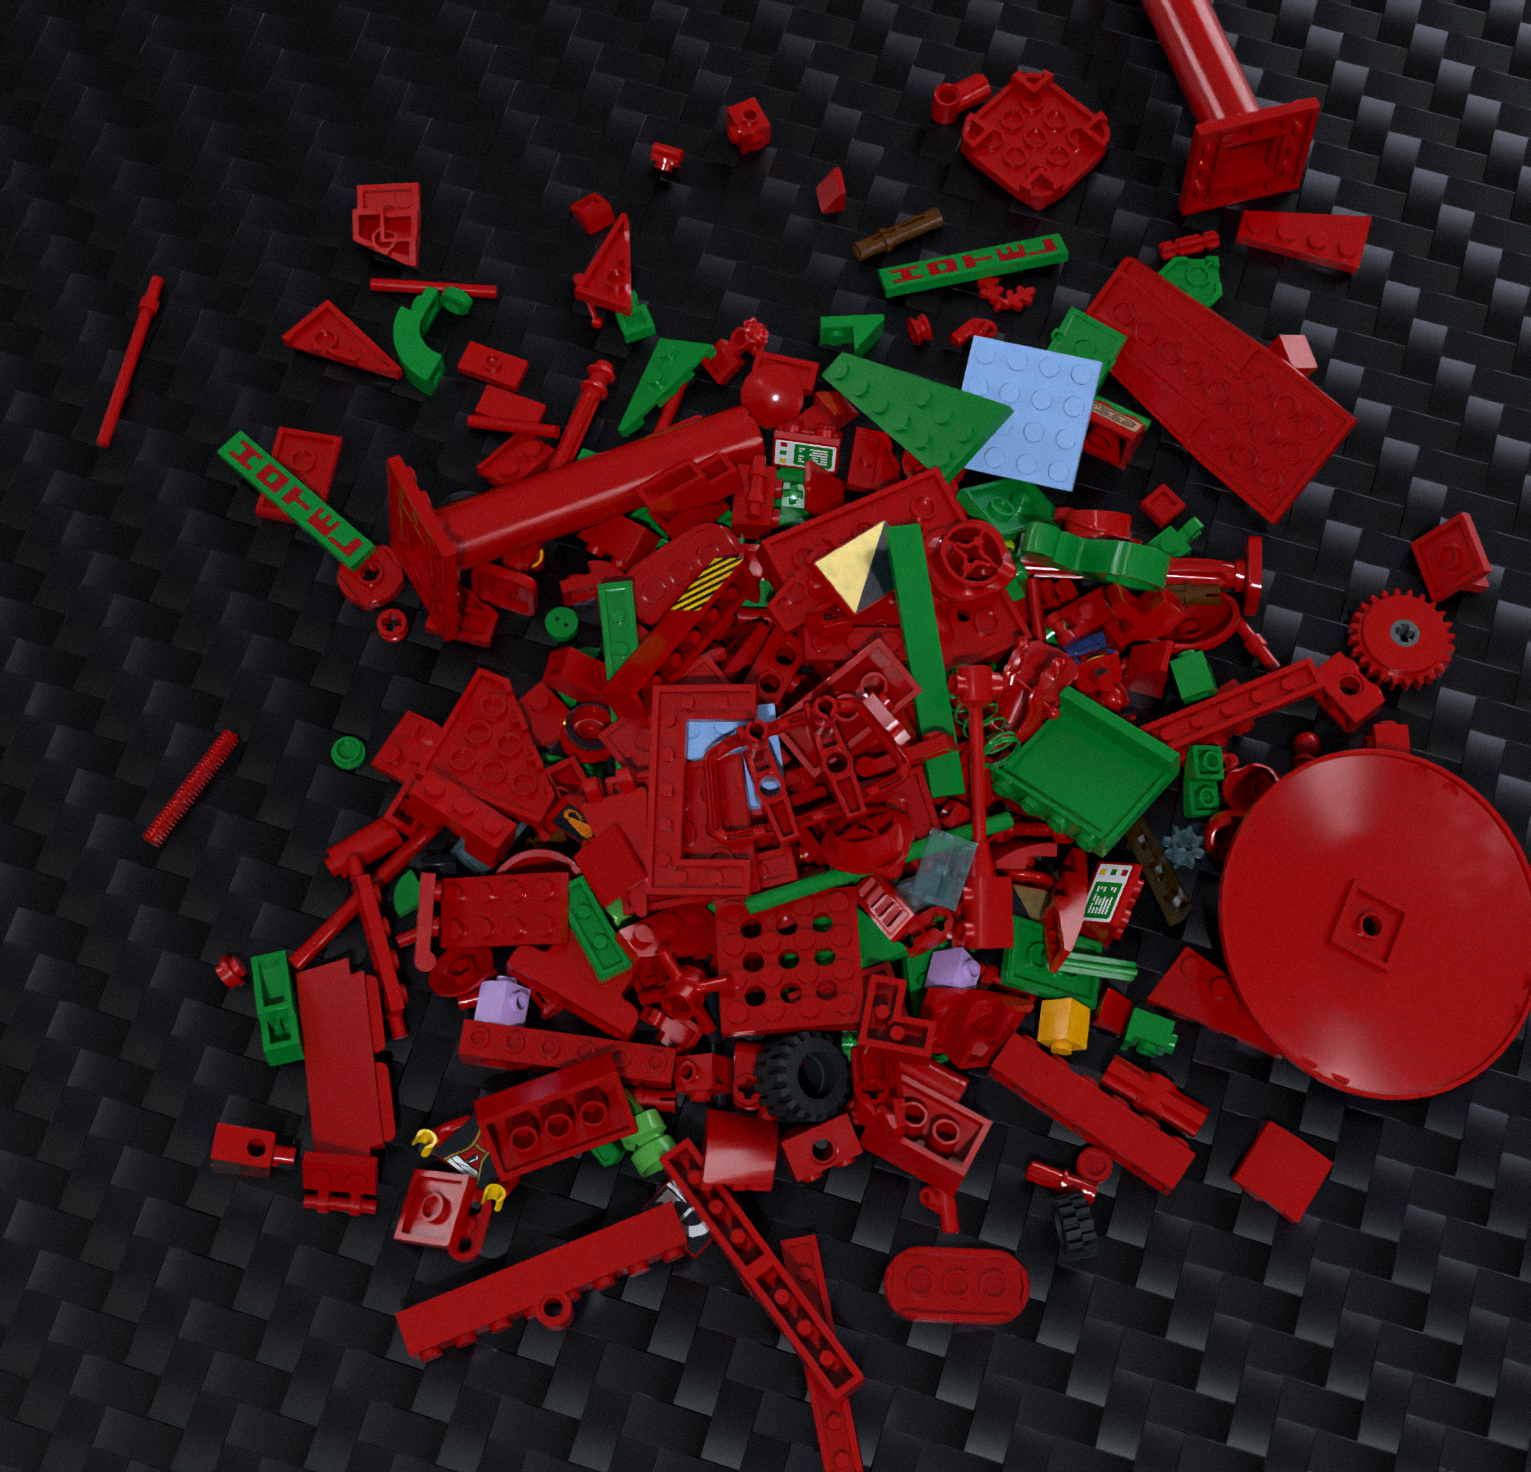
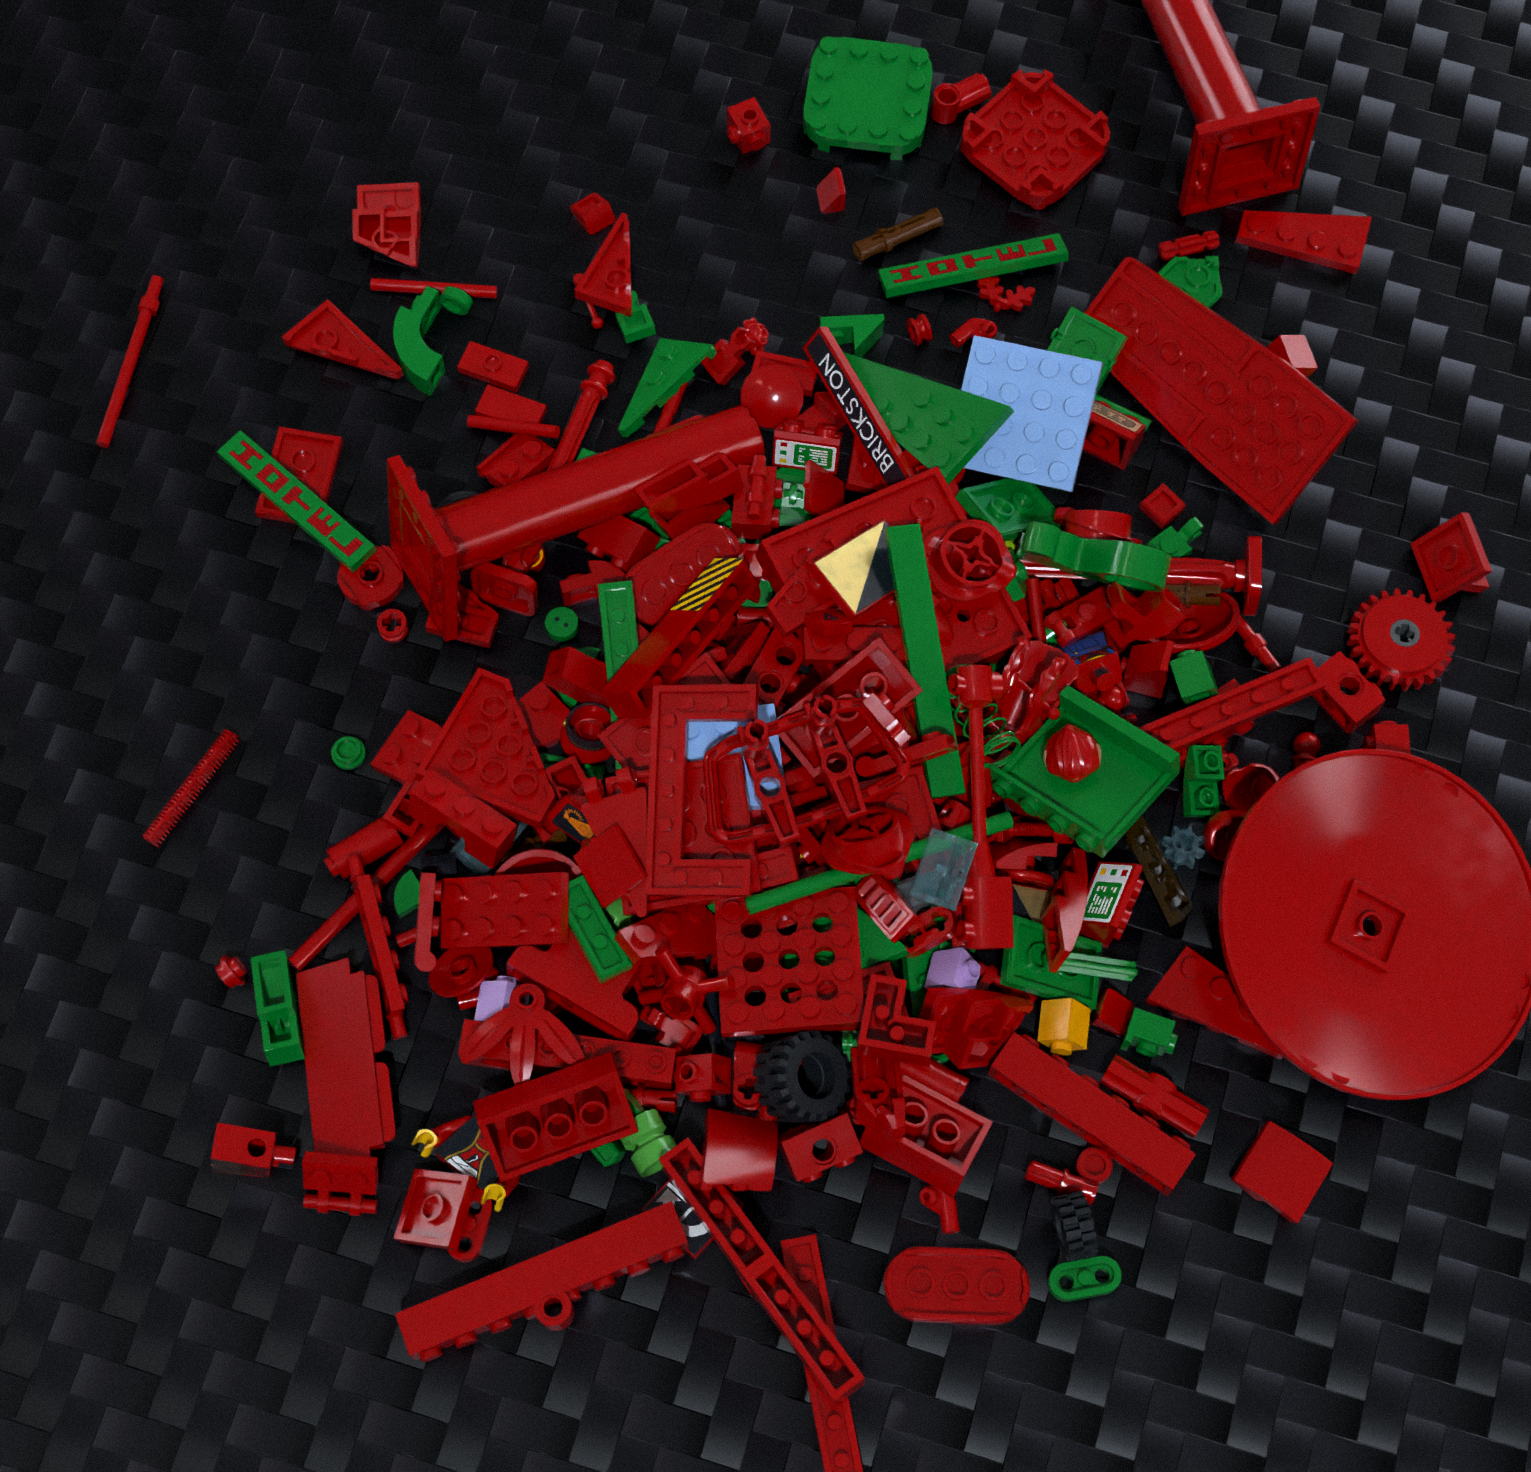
red plate [650,142,685,173] -> none
none -> red plant [460,983,586,1086]
none -> green plate [803,36,933,160]
none -> tile [803,327,916,488]
none -> red hair [1043,724,1102,783]
none -> green plate [1048,1256,1122,1302]

